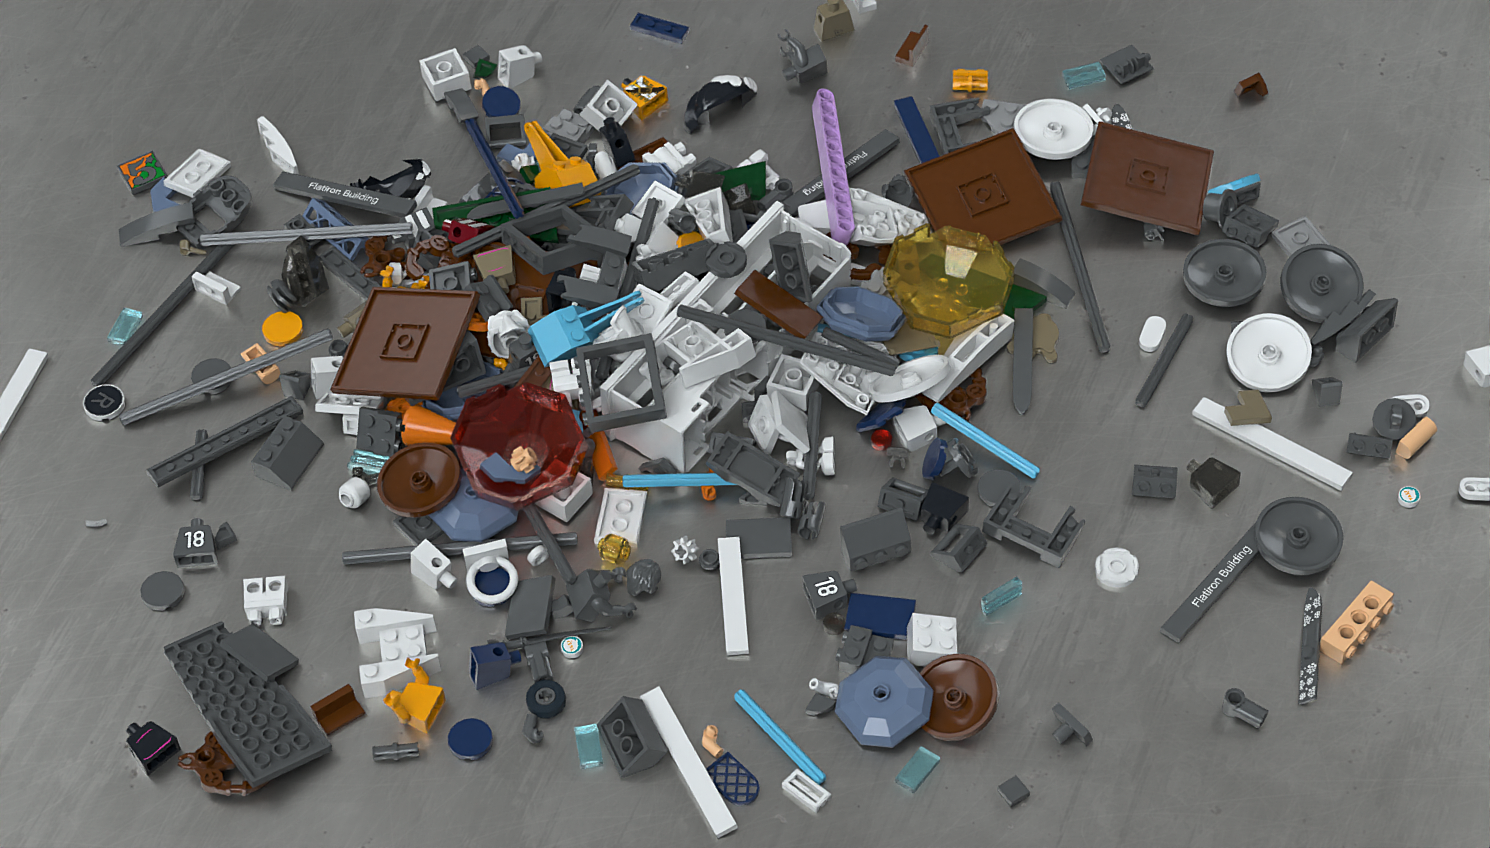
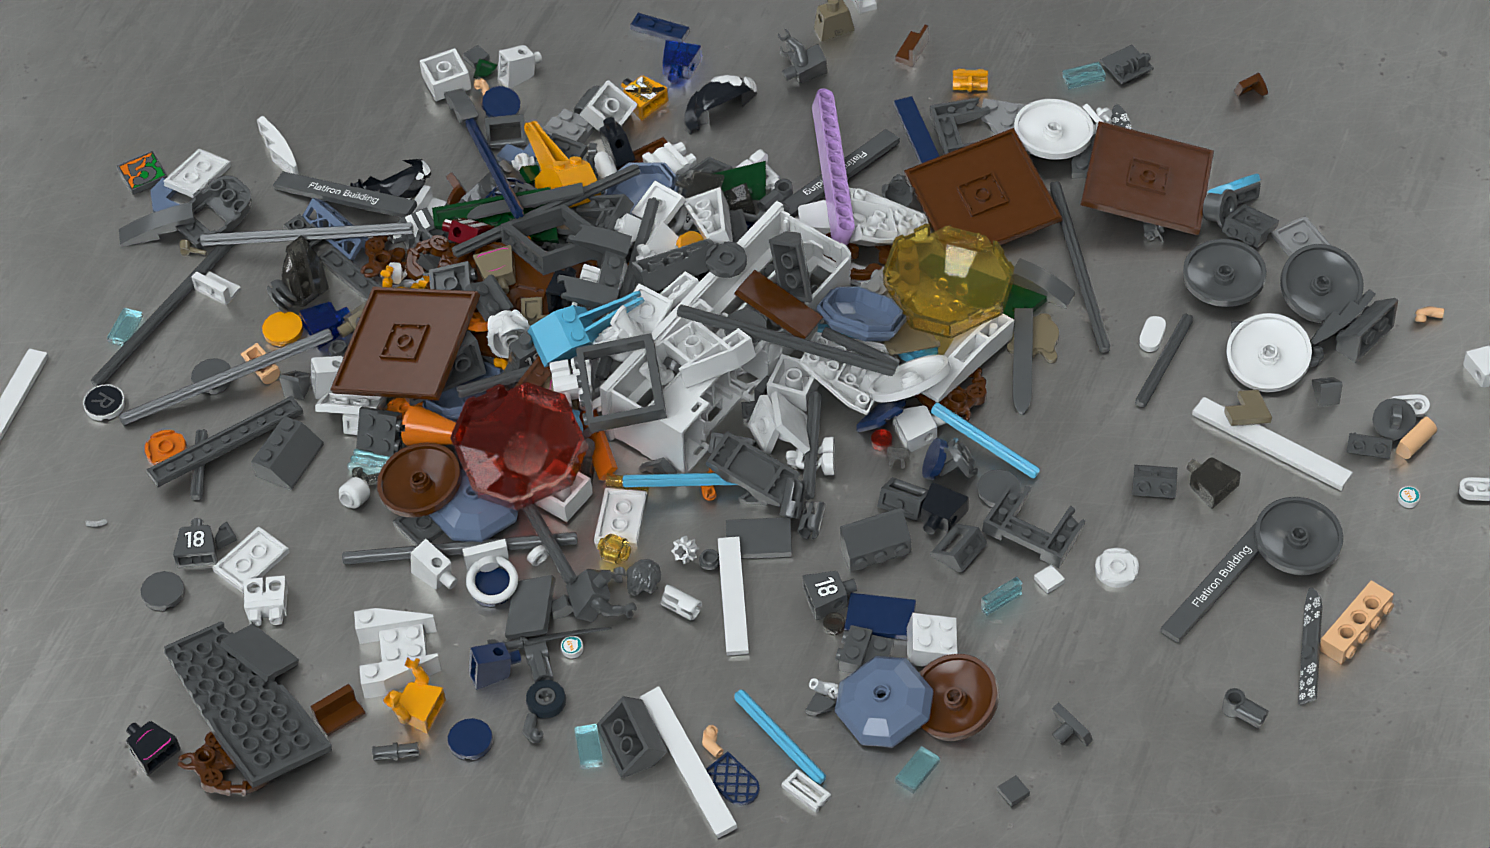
sand blue tile [480,453,541,484] -> none
light nougat gear [510,446,537,474] -> none
dark grey arm [669,208,697,233] -> none
none -> orange tile [144,430,187,465]
none -> white tile [212,527,290,594]
none -> clear blue torso [299,302,350,349]
none -> reddish brown tile [446,172,467,205]
none -> white arm [660,585,702,620]
none -> clear blue torso [662,40,702,83]
none -> white tile [1034,565,1065,594]
none -> light nougat arm [1415,306,1444,323]

